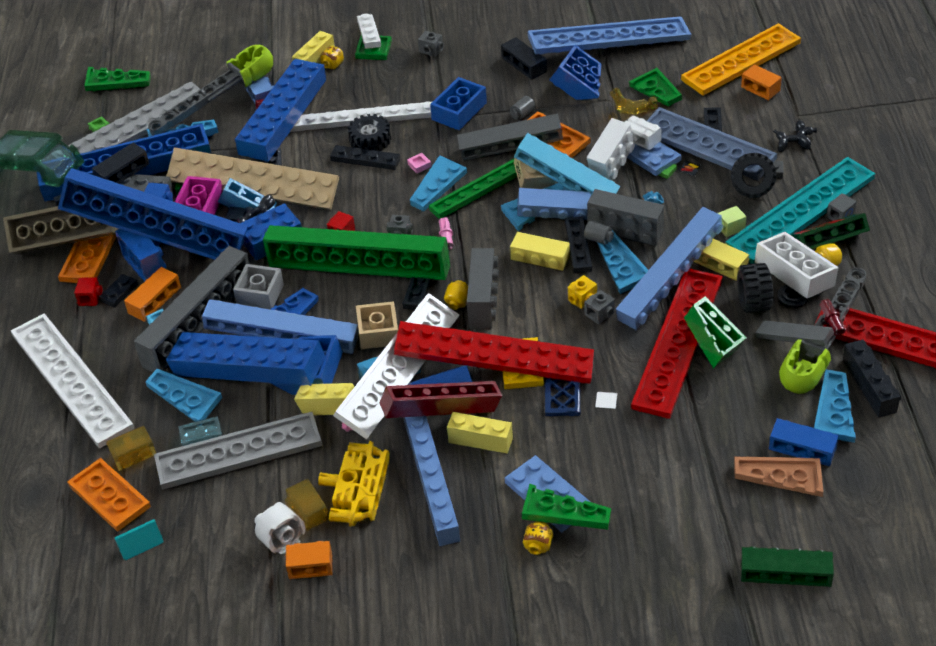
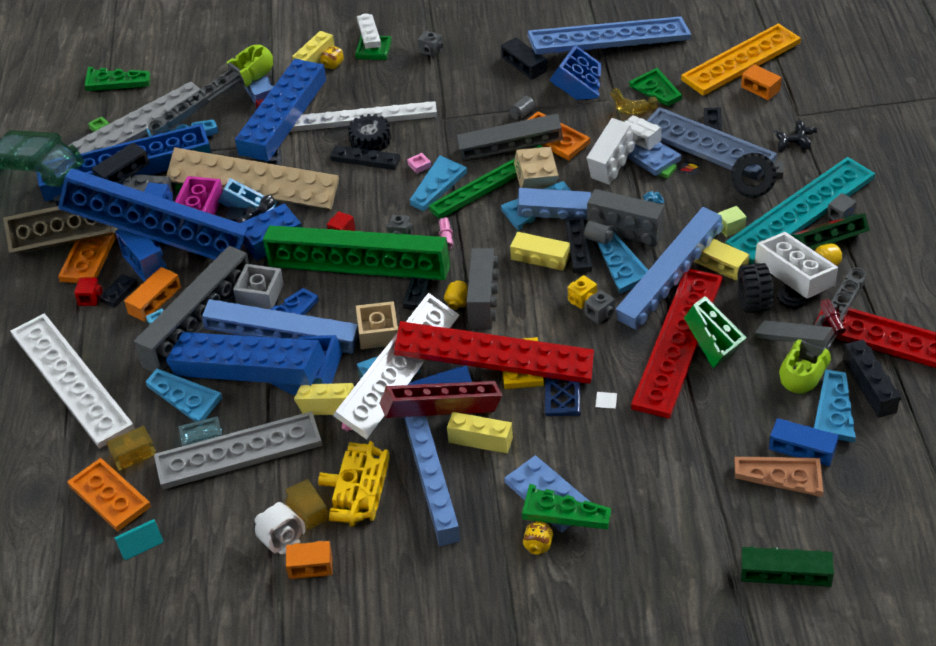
blue brick [430,77,487,130] -> none
medium azure brick [514,133,620,195] -> none

